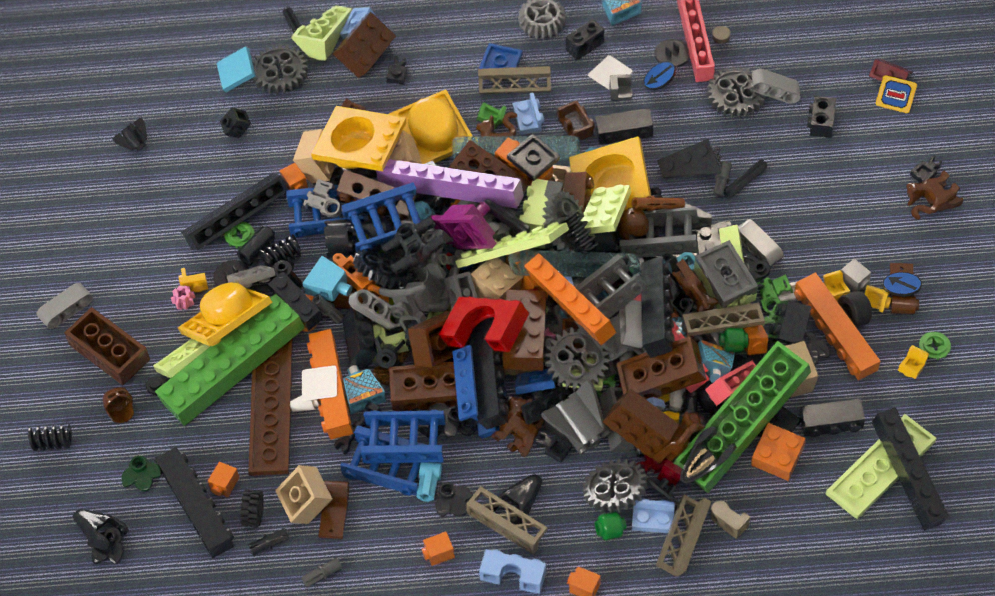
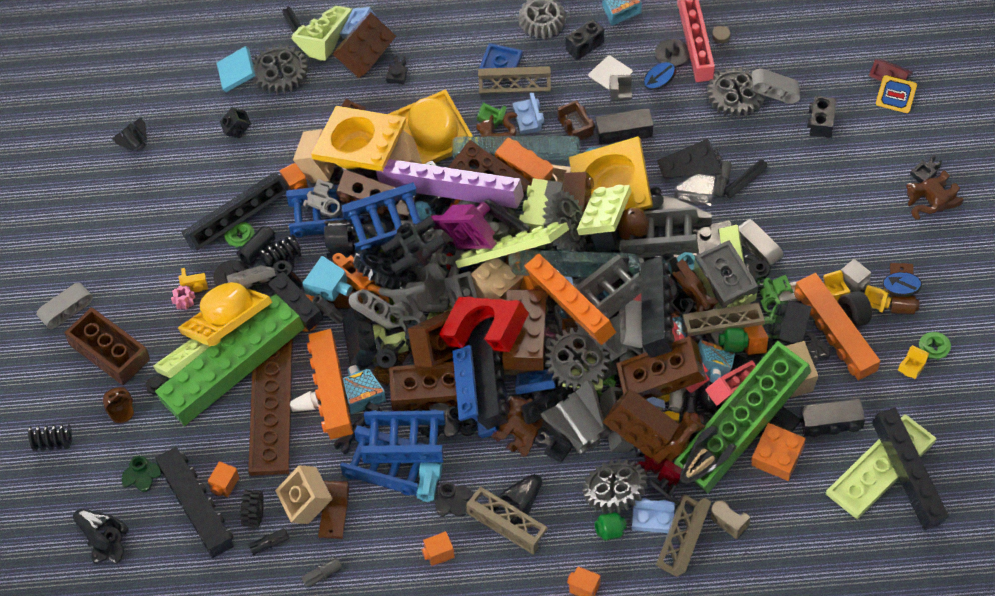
white sticker [302,366,337,401] -> none
light blue arch [479,549,546,594] -> none
plate [507,134,560,181] -> none
black piece [560,210,599,254] -> none
dark orange pin [632,196,685,211] -> none
none -> clear slope [674,174,715,205]

